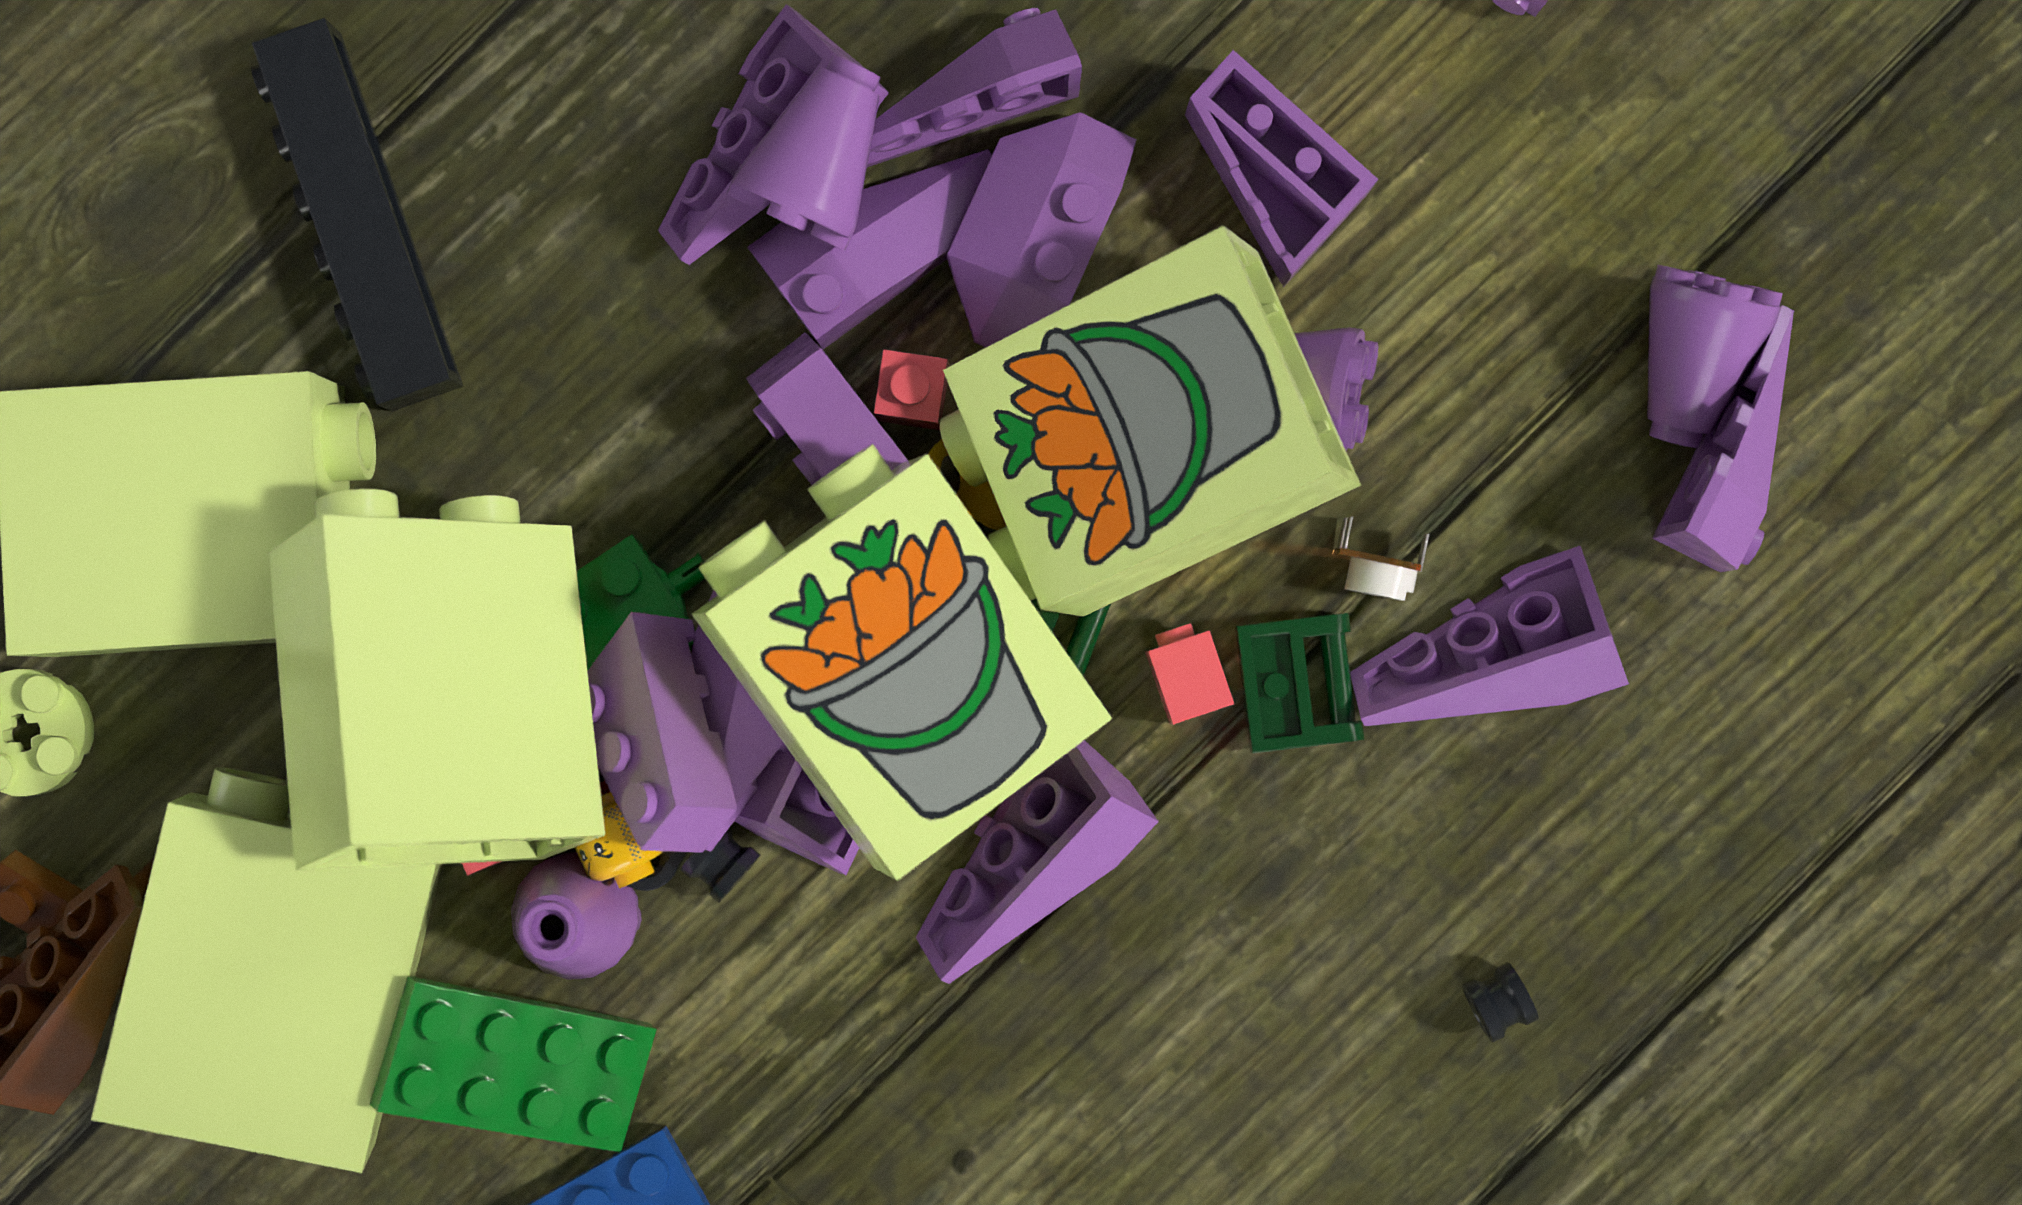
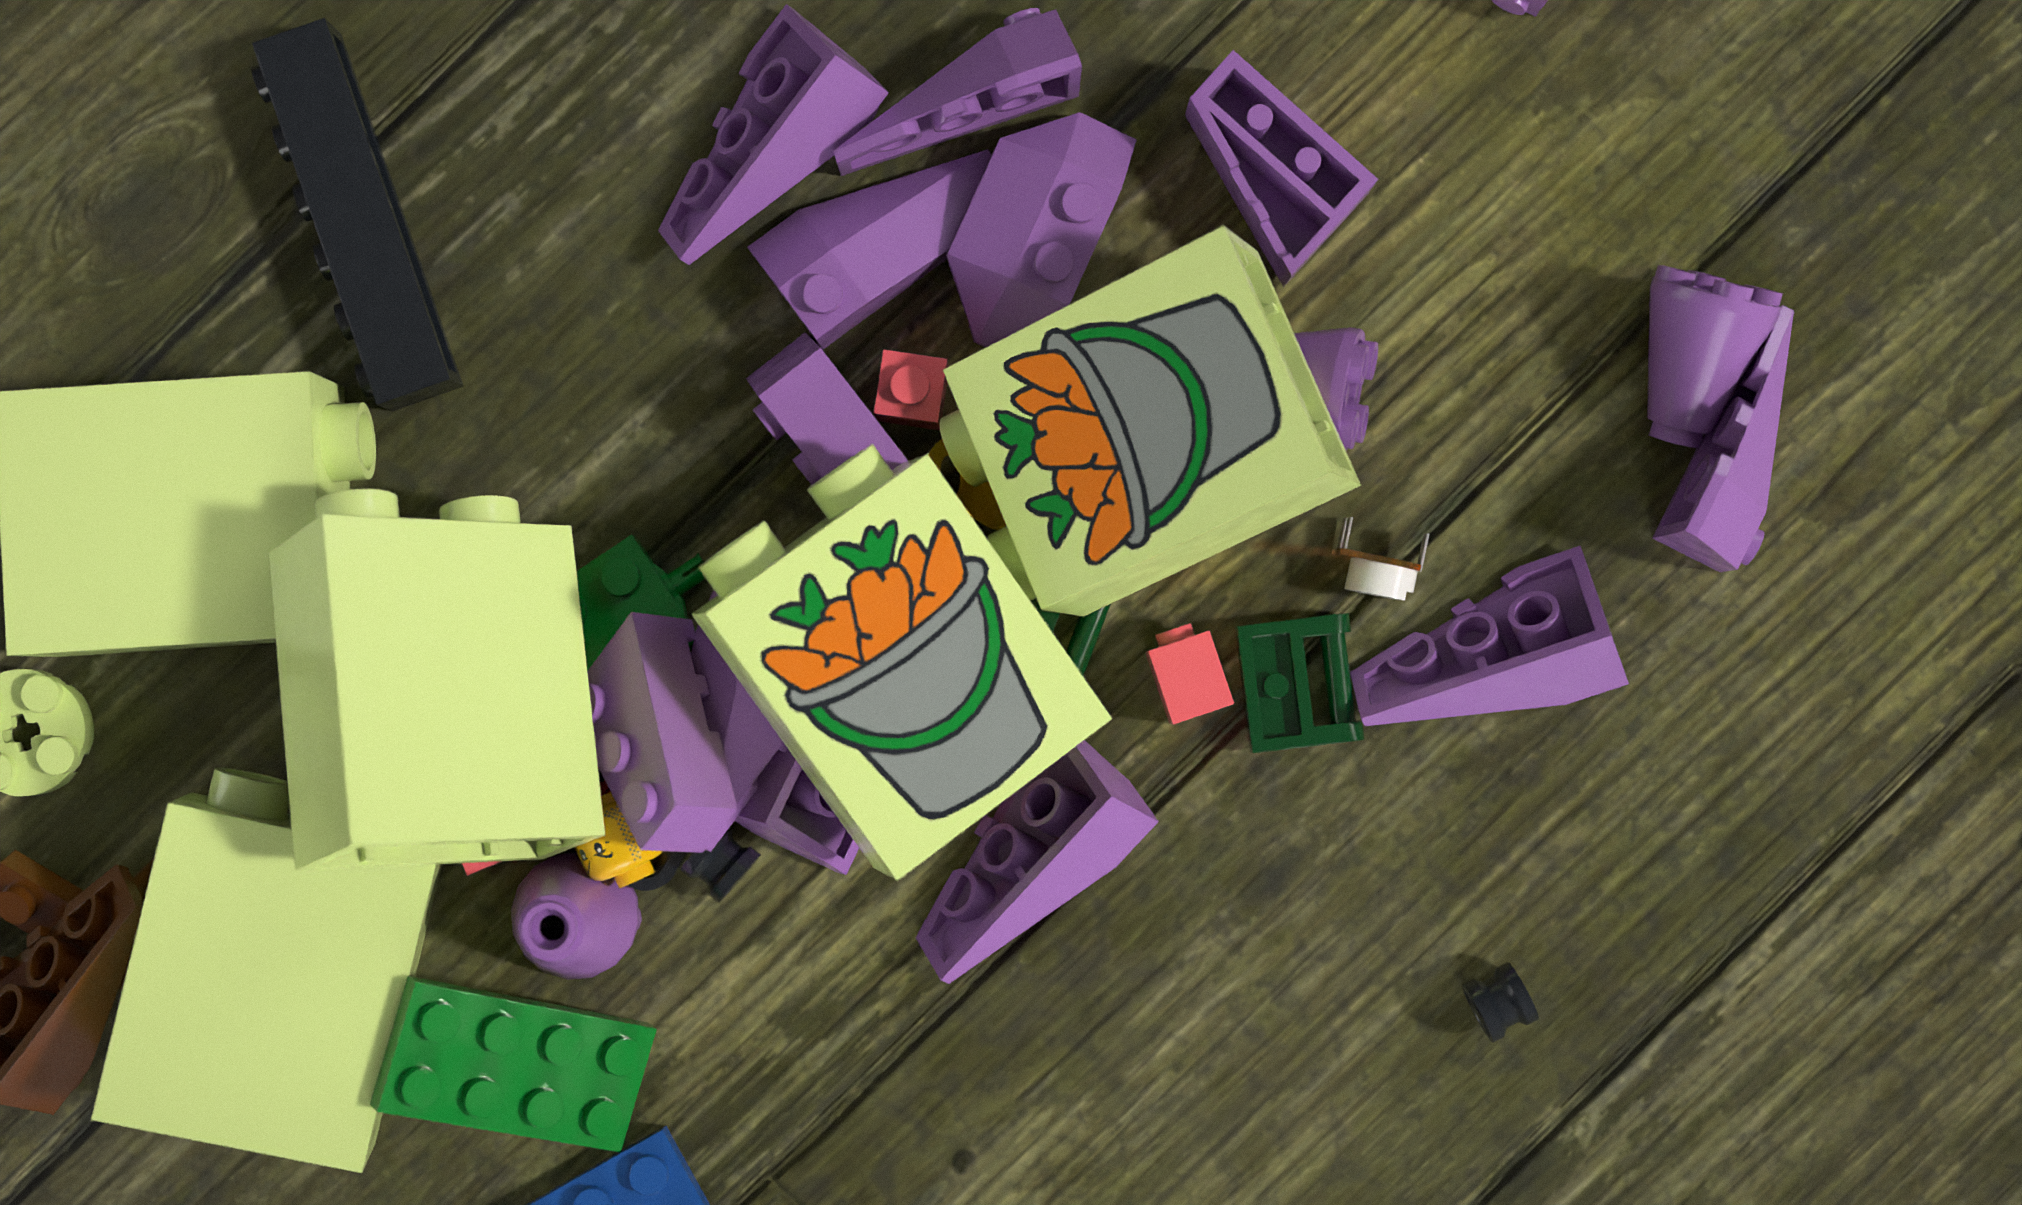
medium lavender cone [726,55,880,251] -> none

